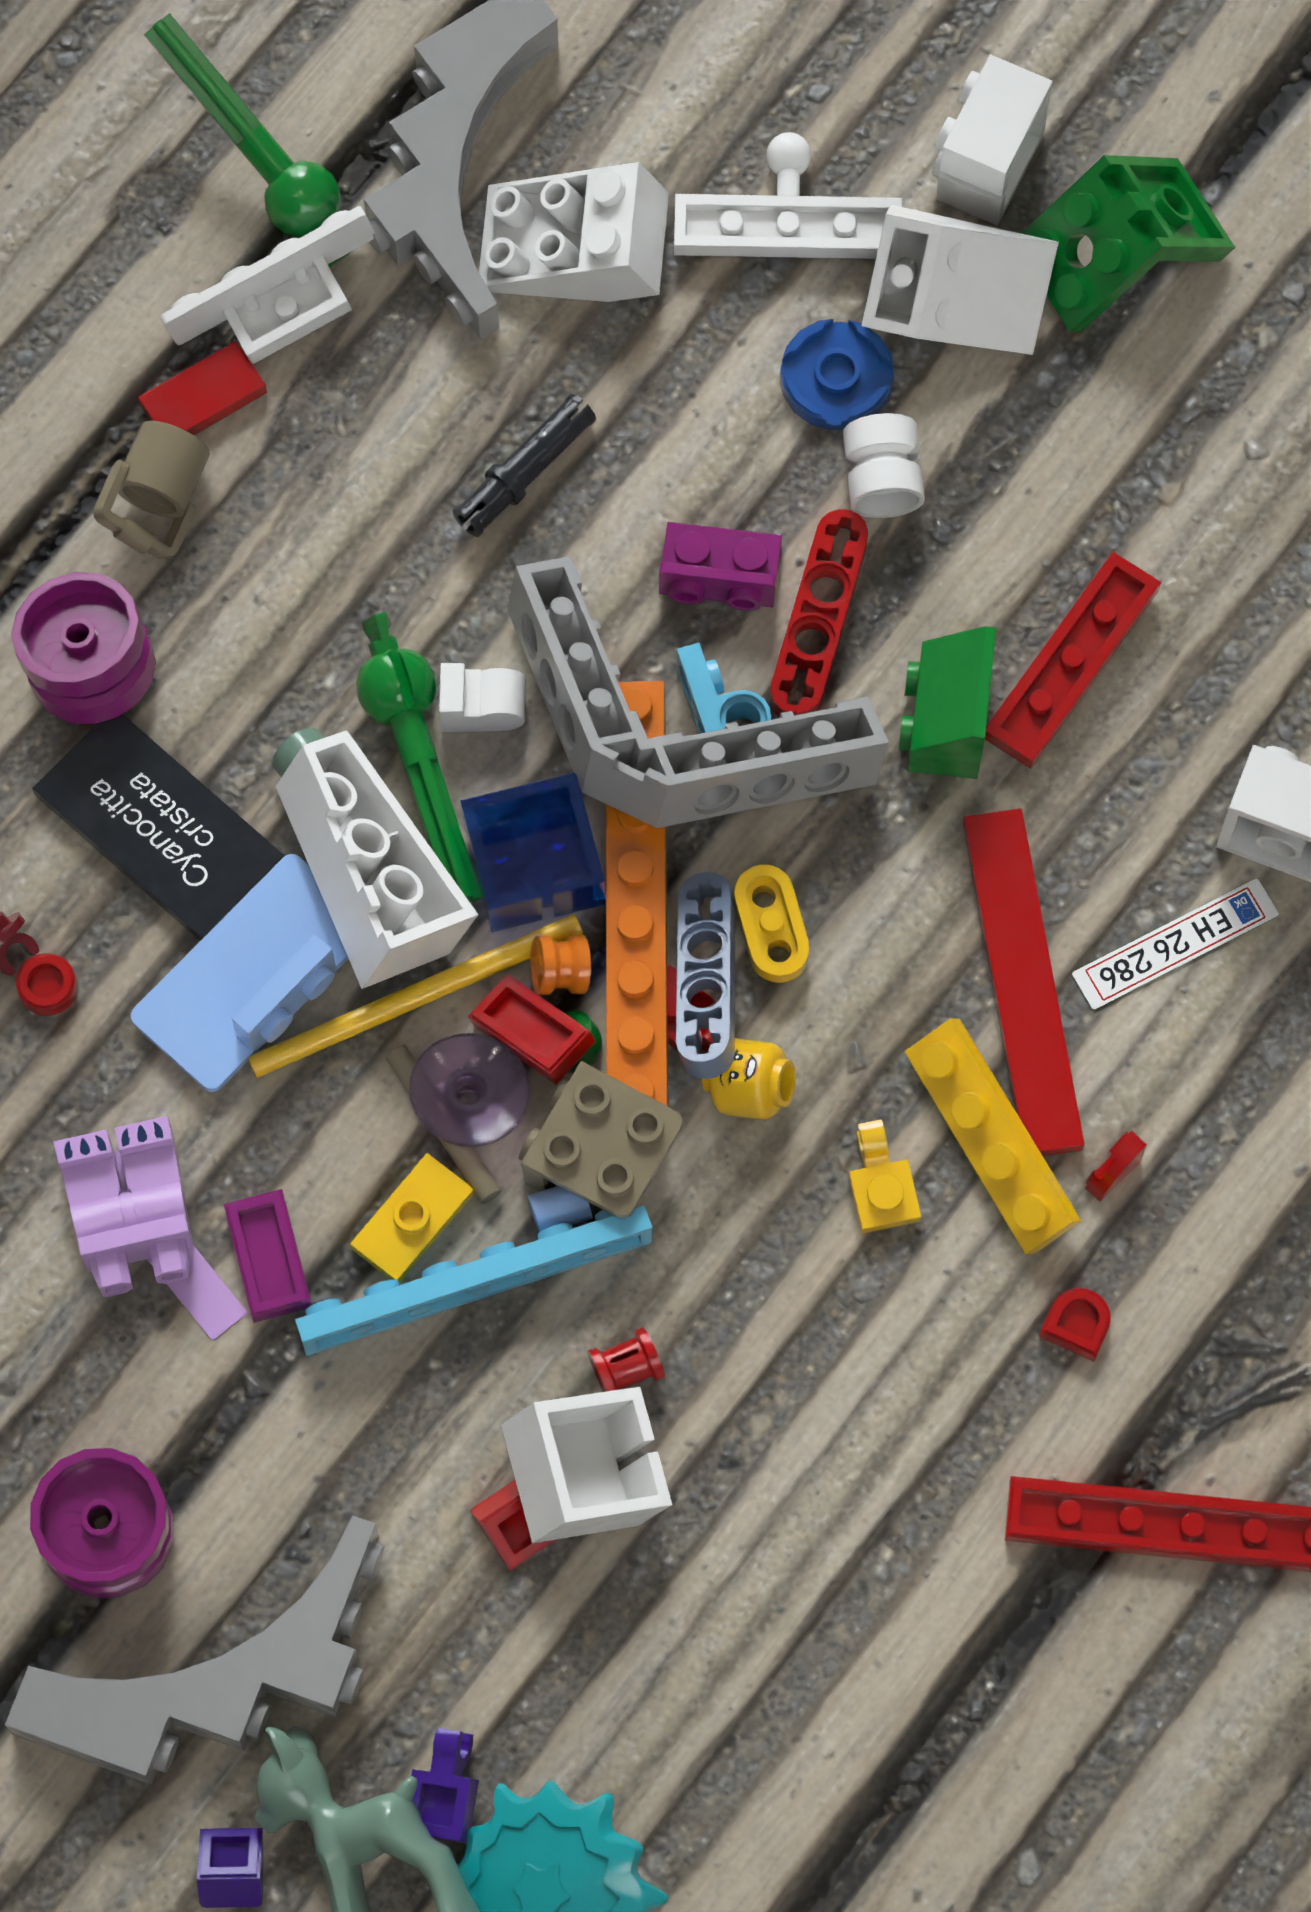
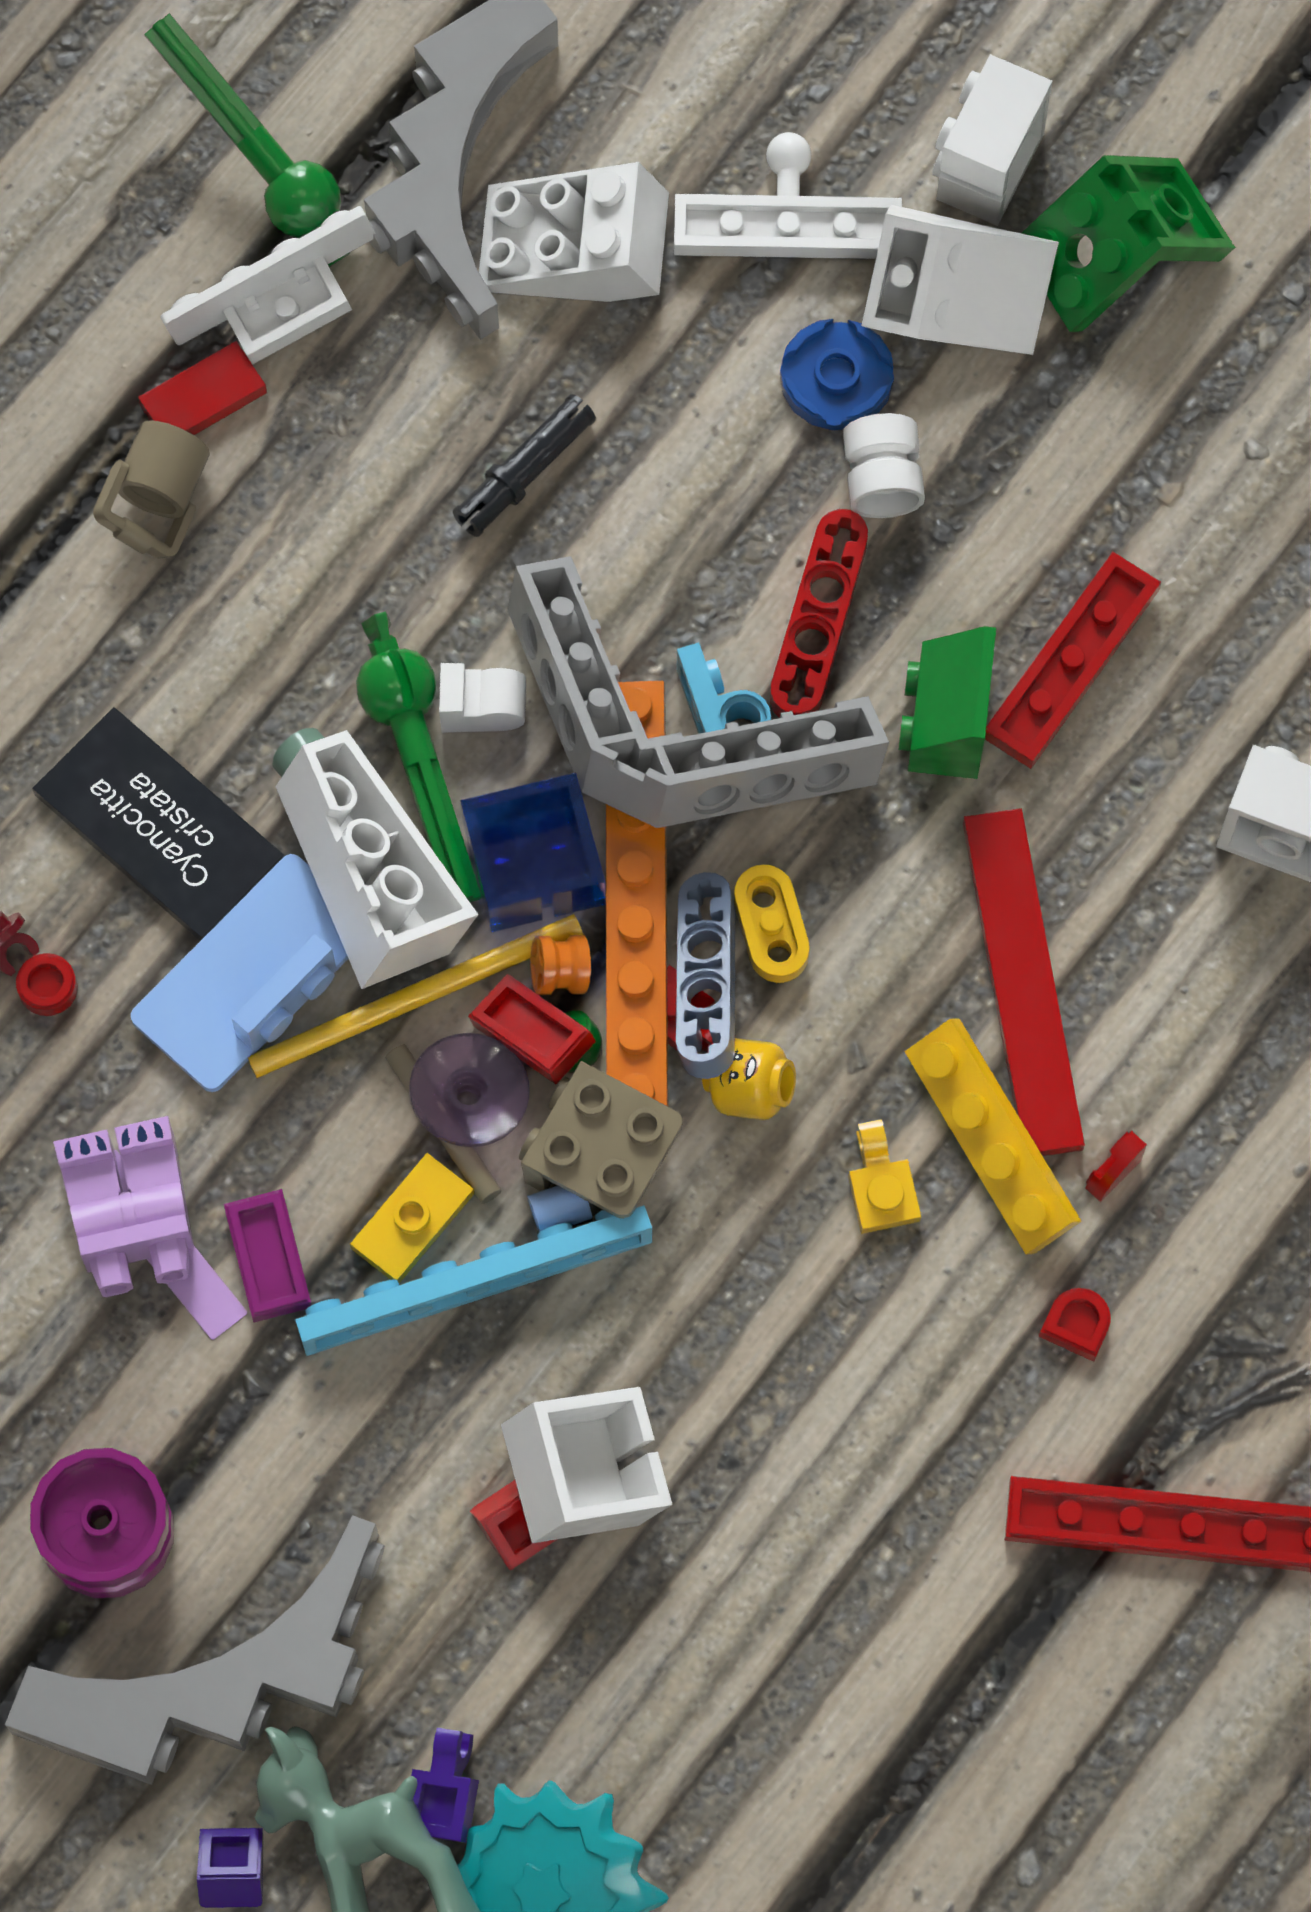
magenta wheel [11,572,156,724] -> none
red bush [587,1327,665,1392] -> none
magenta bracket [659,522,782,611] -> none
white sticker [1072,879,1279,1010] -> none

